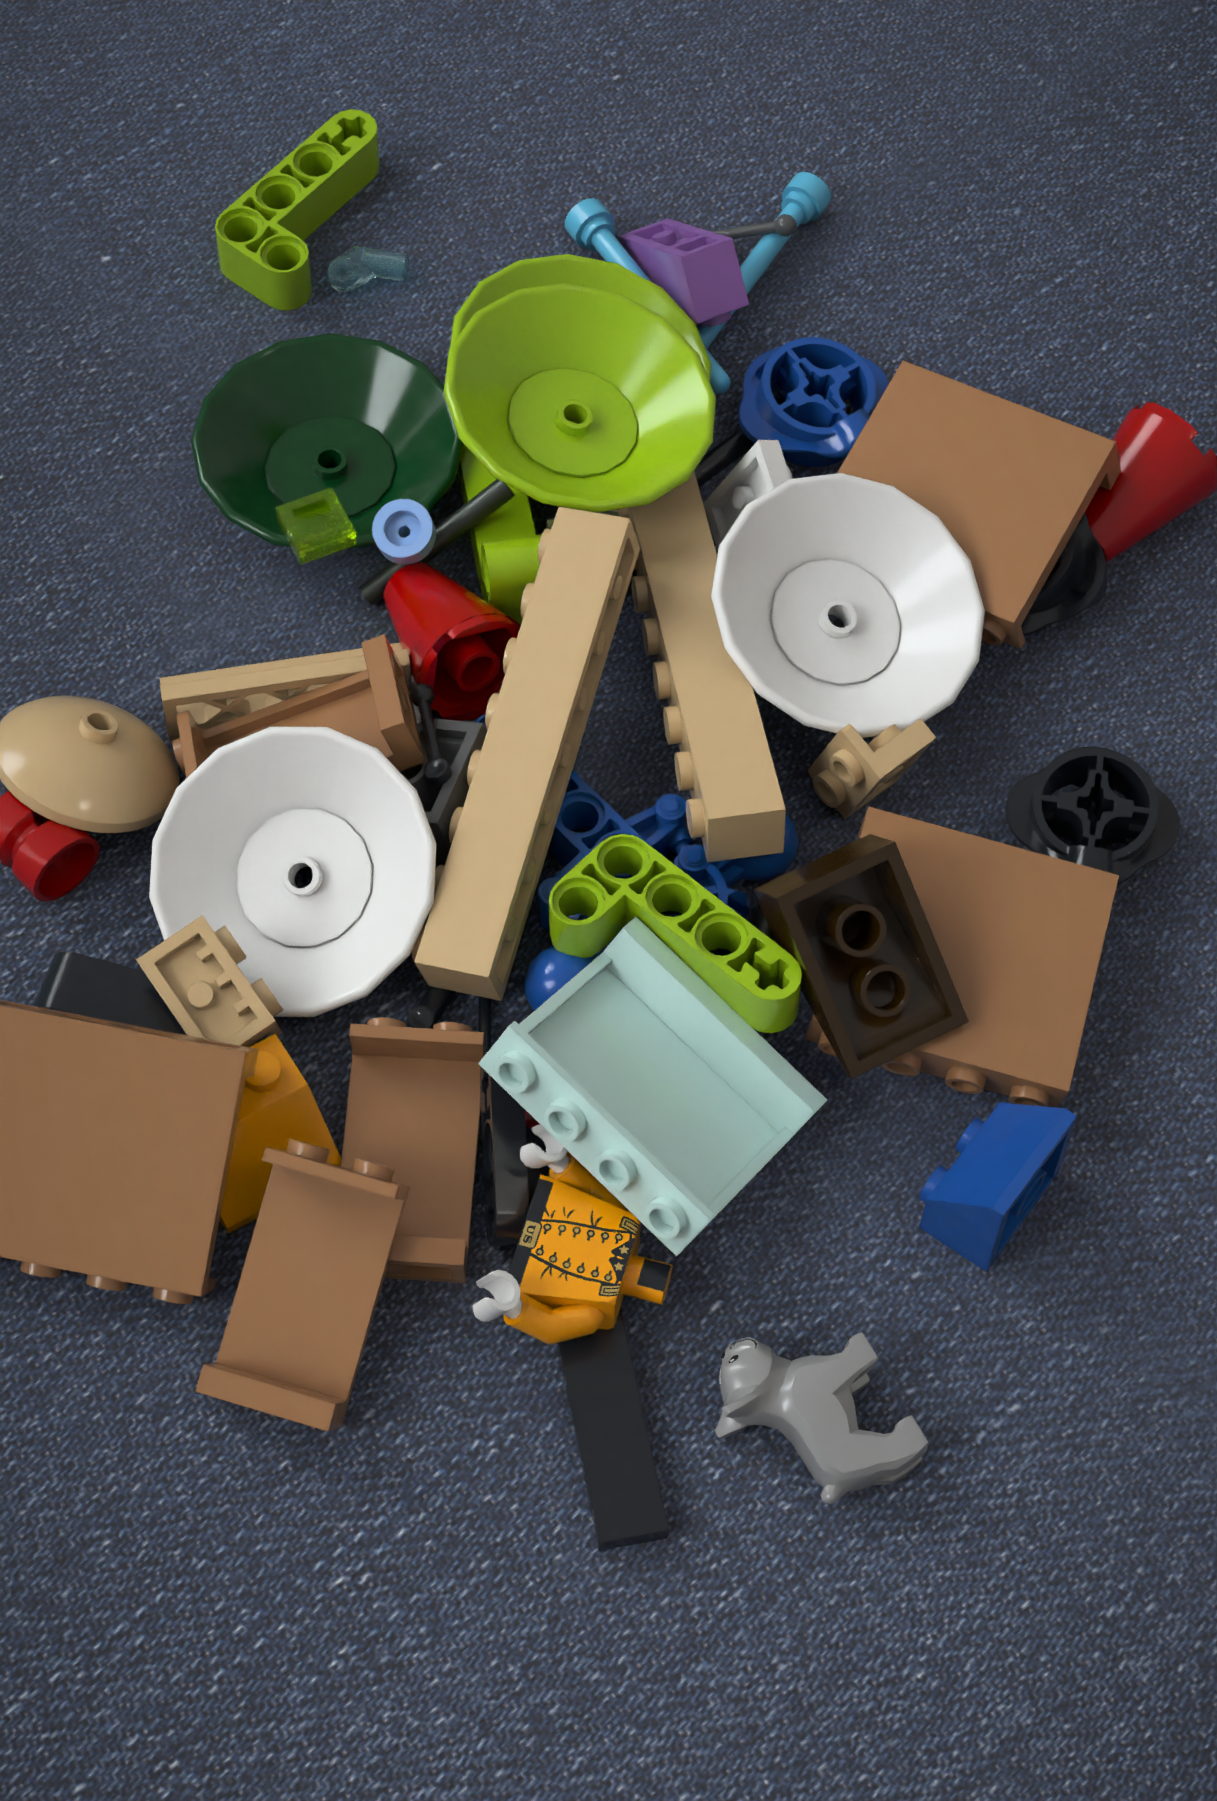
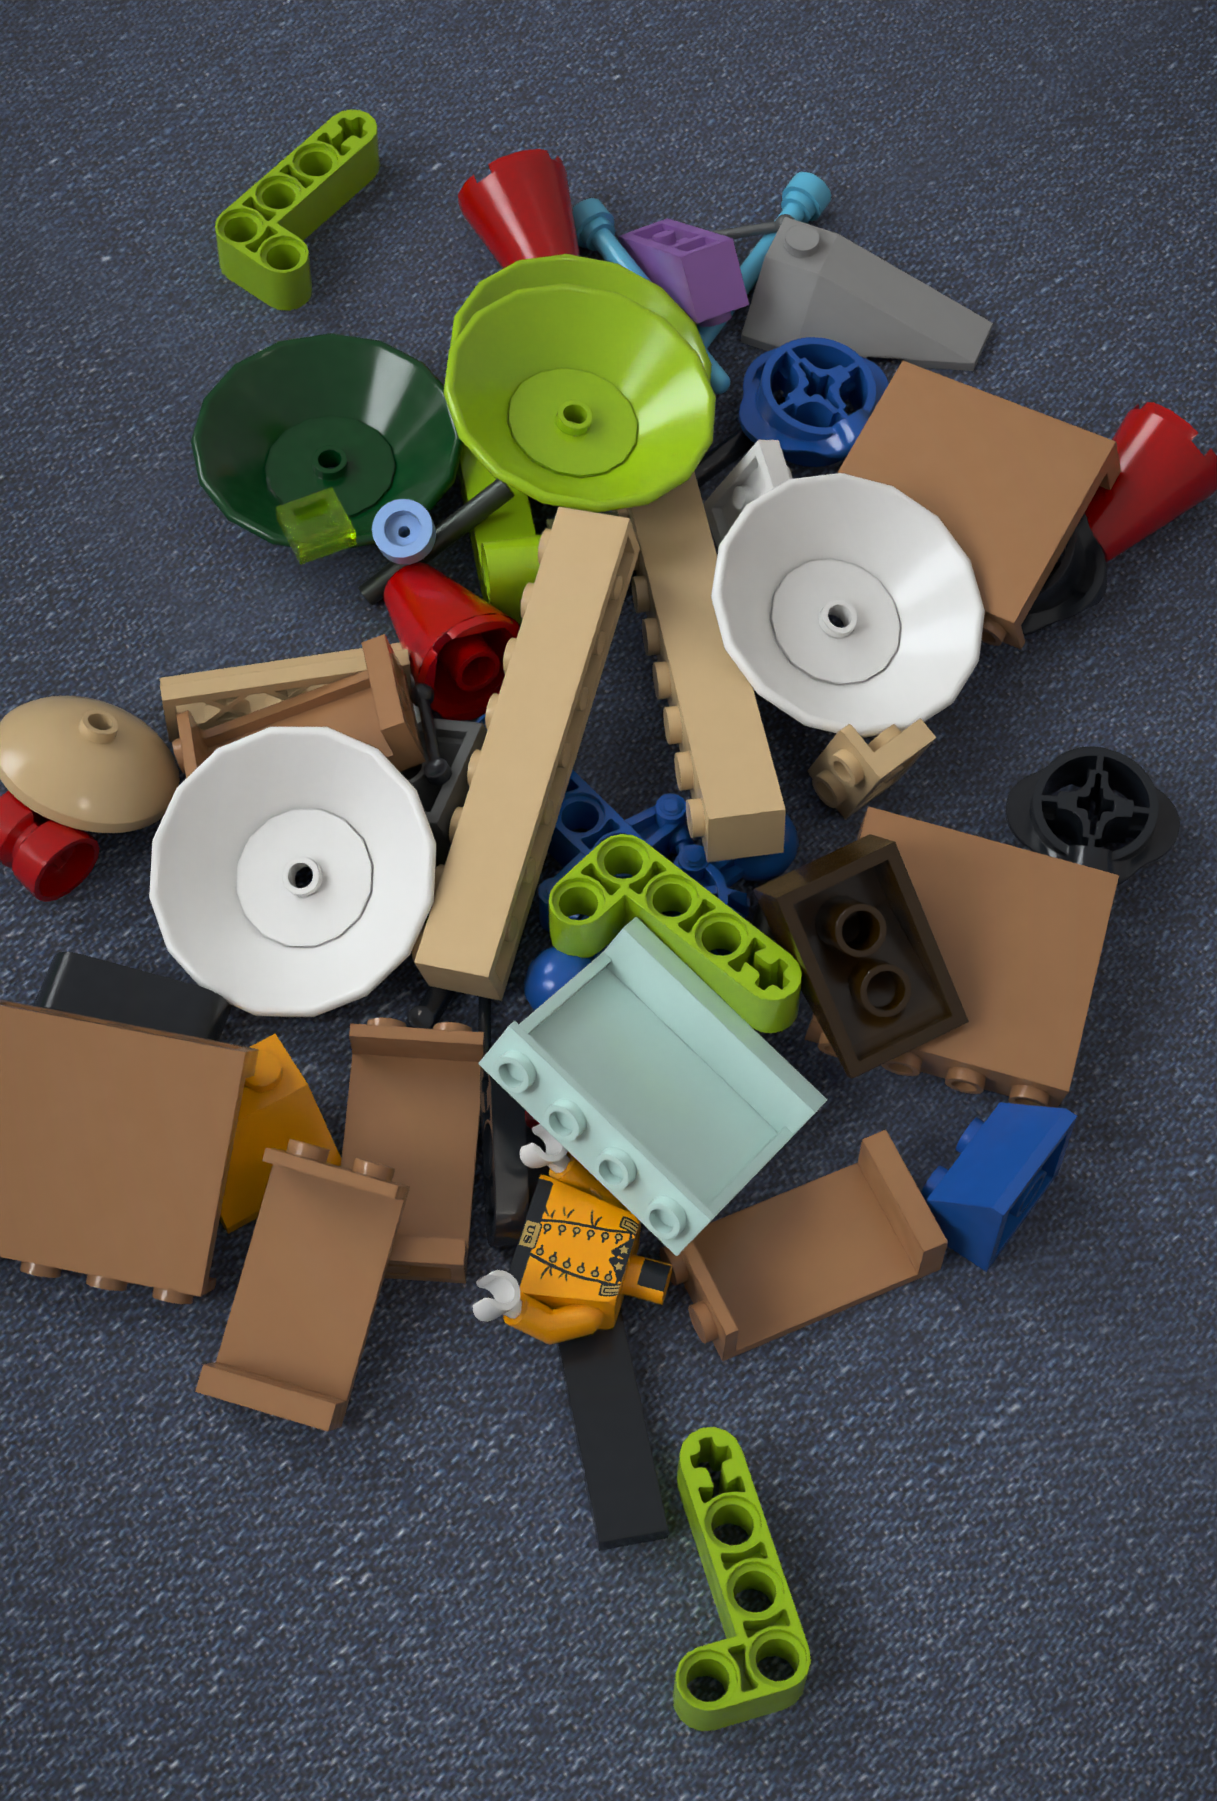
tan bracket [136,915,283,1047] -> none
clear light blue arm [327,246,409,292] -> none
light grey animal [714,1332,928,1504] -> none
none -> red cone [458,149,580,268]
none -> medium nougat panel [659,1130,948,1362]
none -> lime beam [673,1427,811,1731]
none -> light grey wedge [741,217,993,371]

